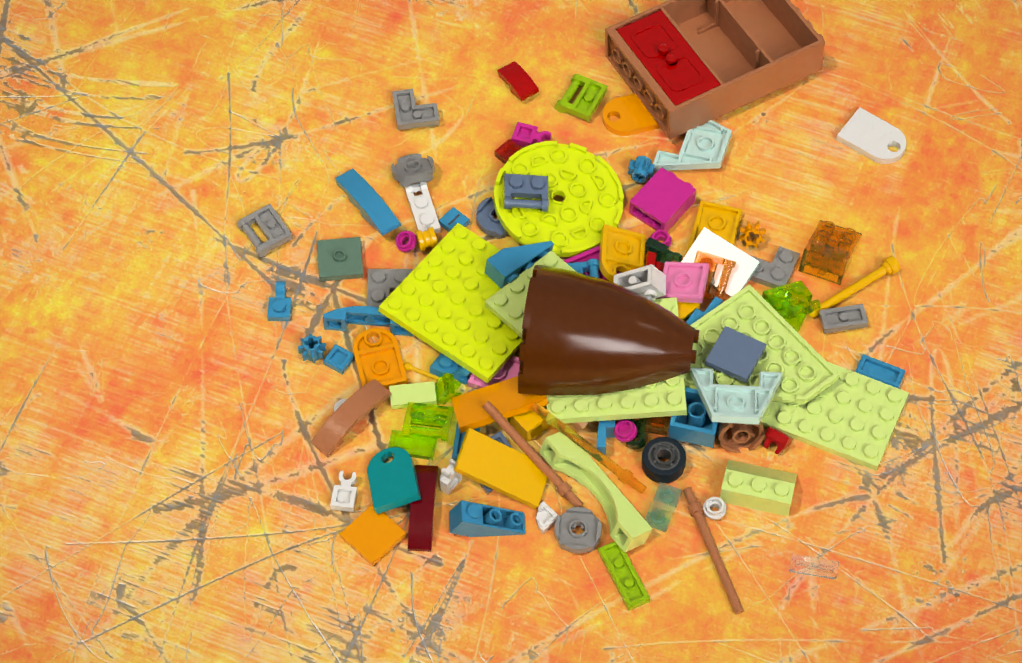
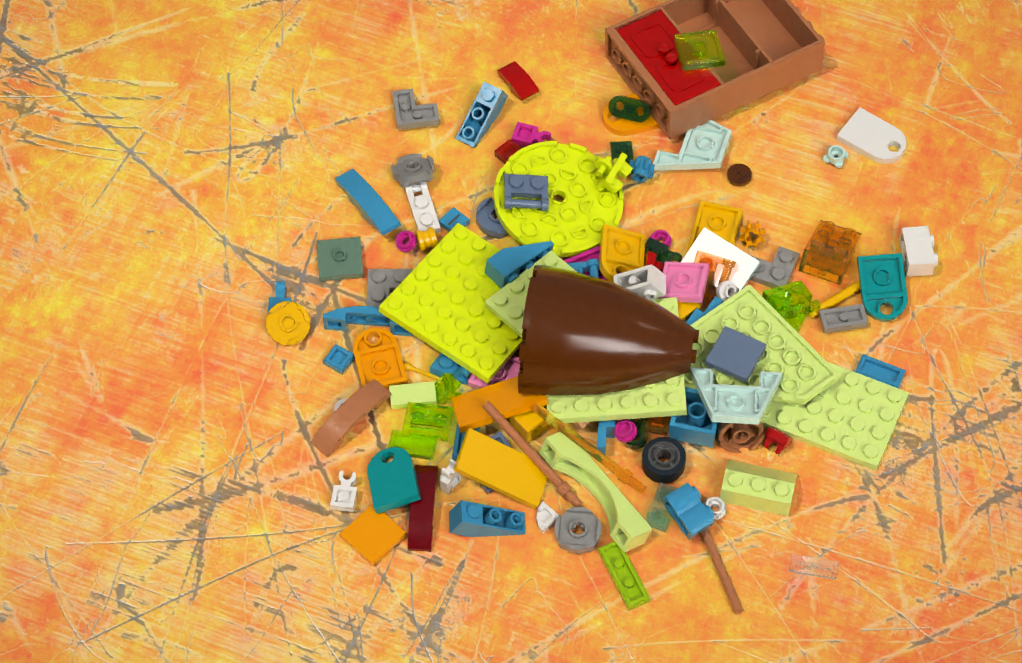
light grey plate [237,204,293,257] -> none
dark azure gear [298,334,326,363] -> none
lime plate [555,74,608,122] -> none
dark pink brick [629,167,696,232] -> none
none -> yellow tile [266,301,310,346]
none -> dark azure slope [455,82,508,148]
none -> neon yellow hips [595,152,633,194]
none -> clear green plate [608,95,651,122]
none -> clear green plate [610,141,633,163]
none -> dark azure brick [662,482,715,540]
none -> clear neon green tile [674,30,725,71]
none -> white plate [716,280,738,302]
none -> reddish brown piece [727,163,752,186]
none -> light aqua plate [823,145,848,168]
none -> teal tile [857,253,908,322]
none -> white brick [899,226,938,277]

